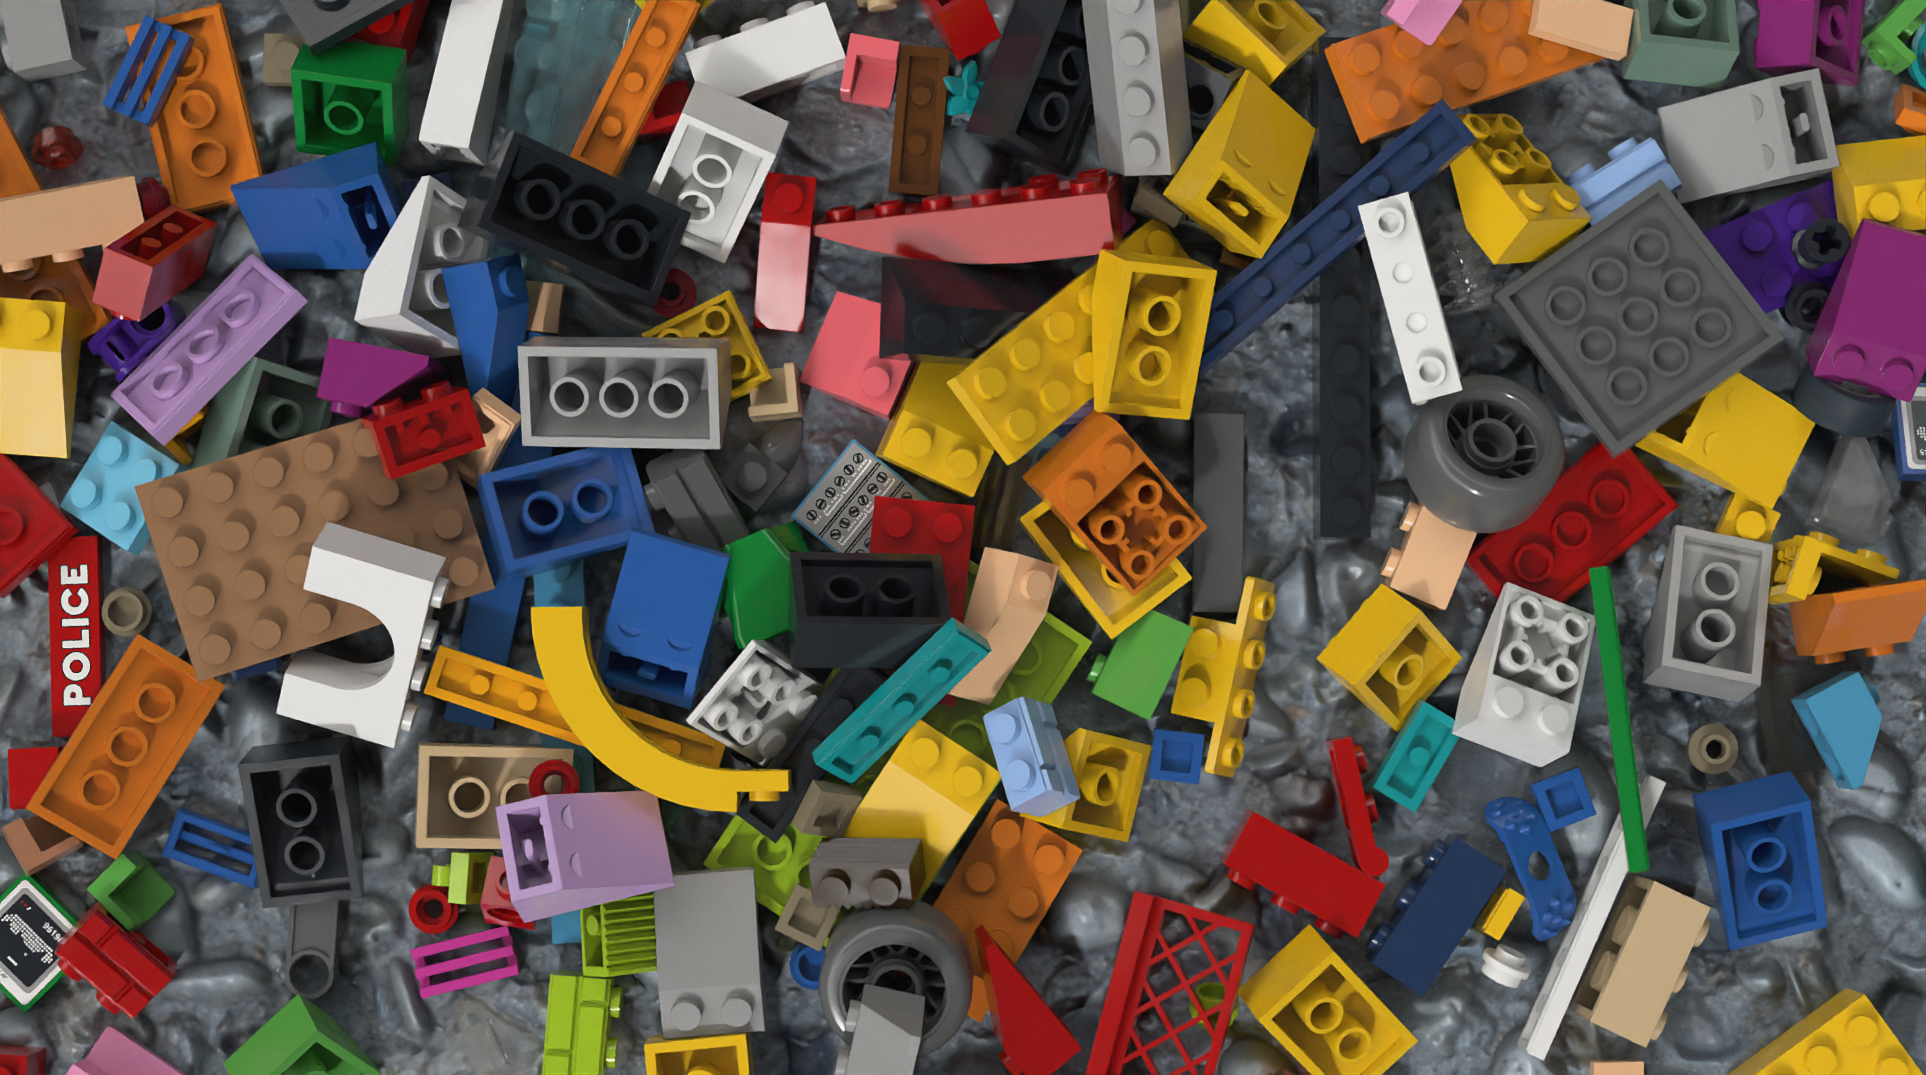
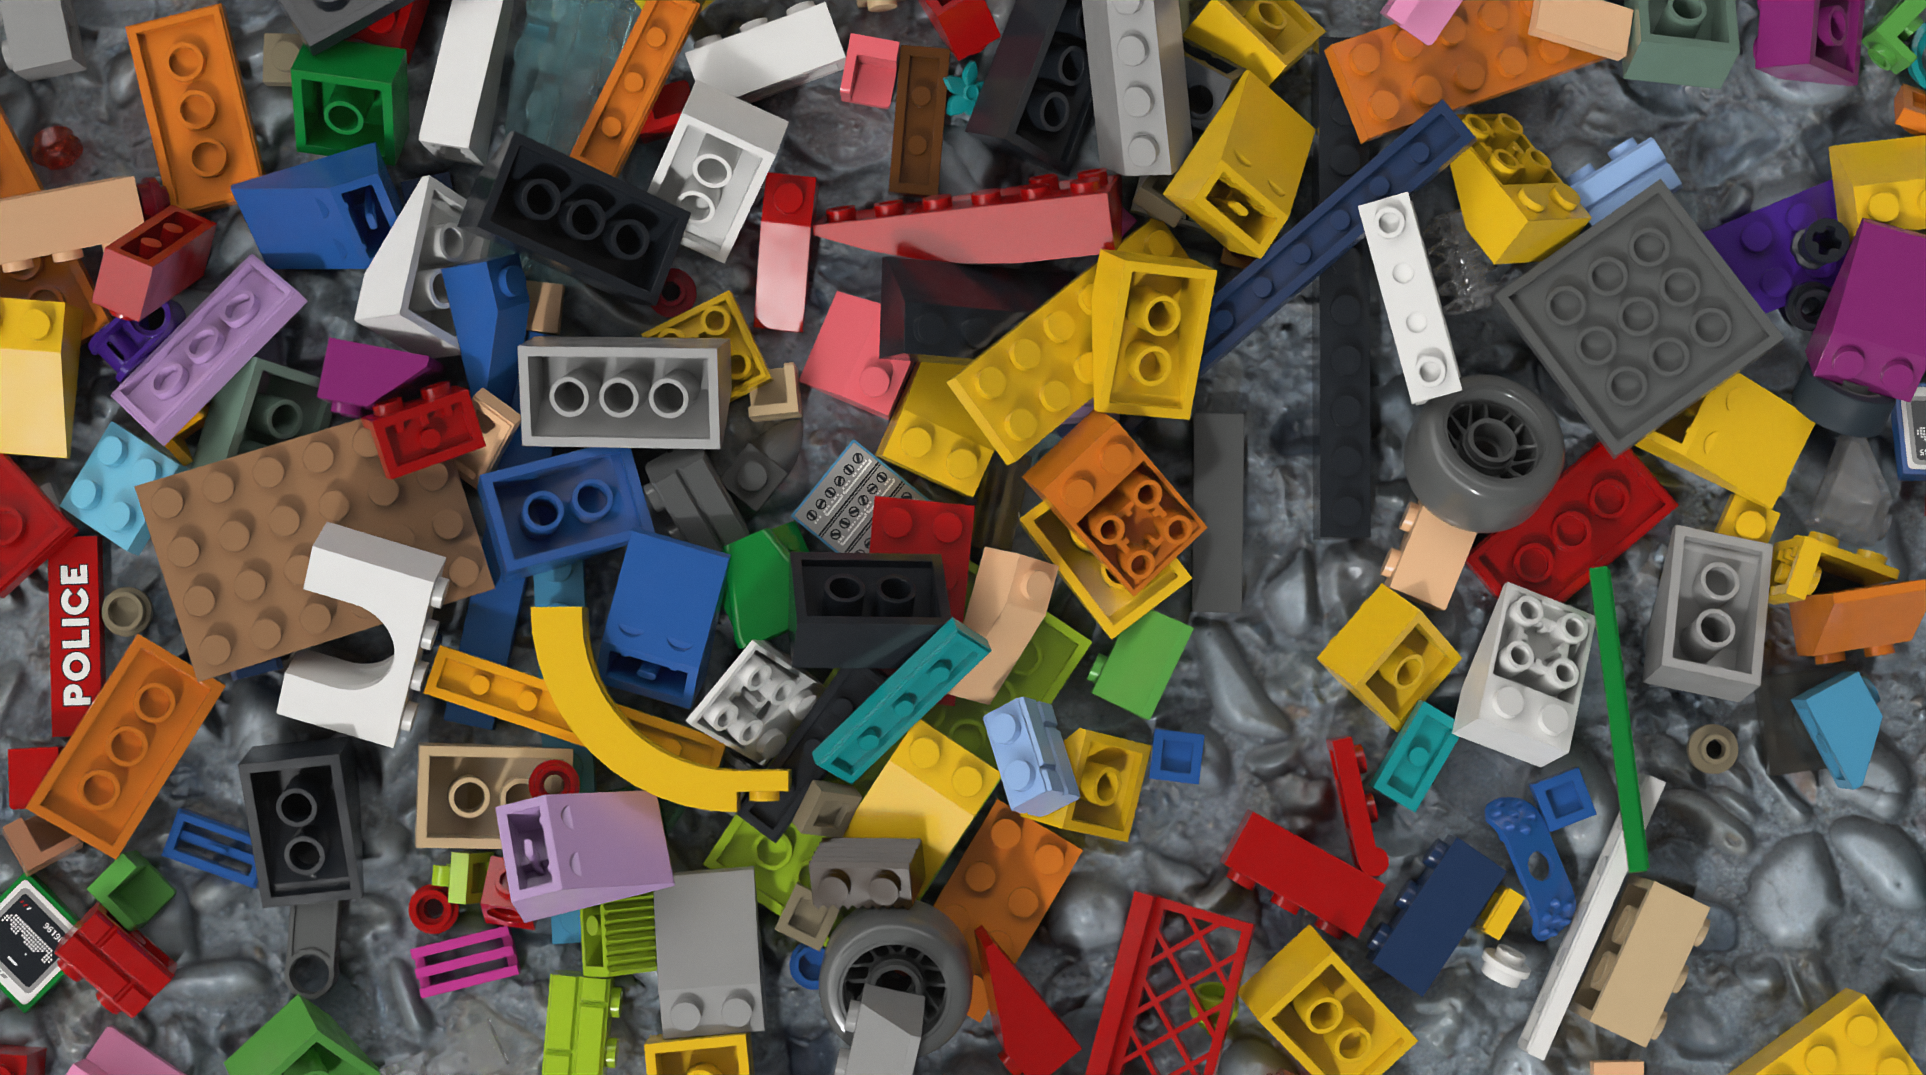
blue tile [103,15,195,128] -> none
yellow bracket [1171,576,1276,778] -> none
light grey slope [1657,68,1840,205] -> none
blue slope [1692,771,1828,950] -> none

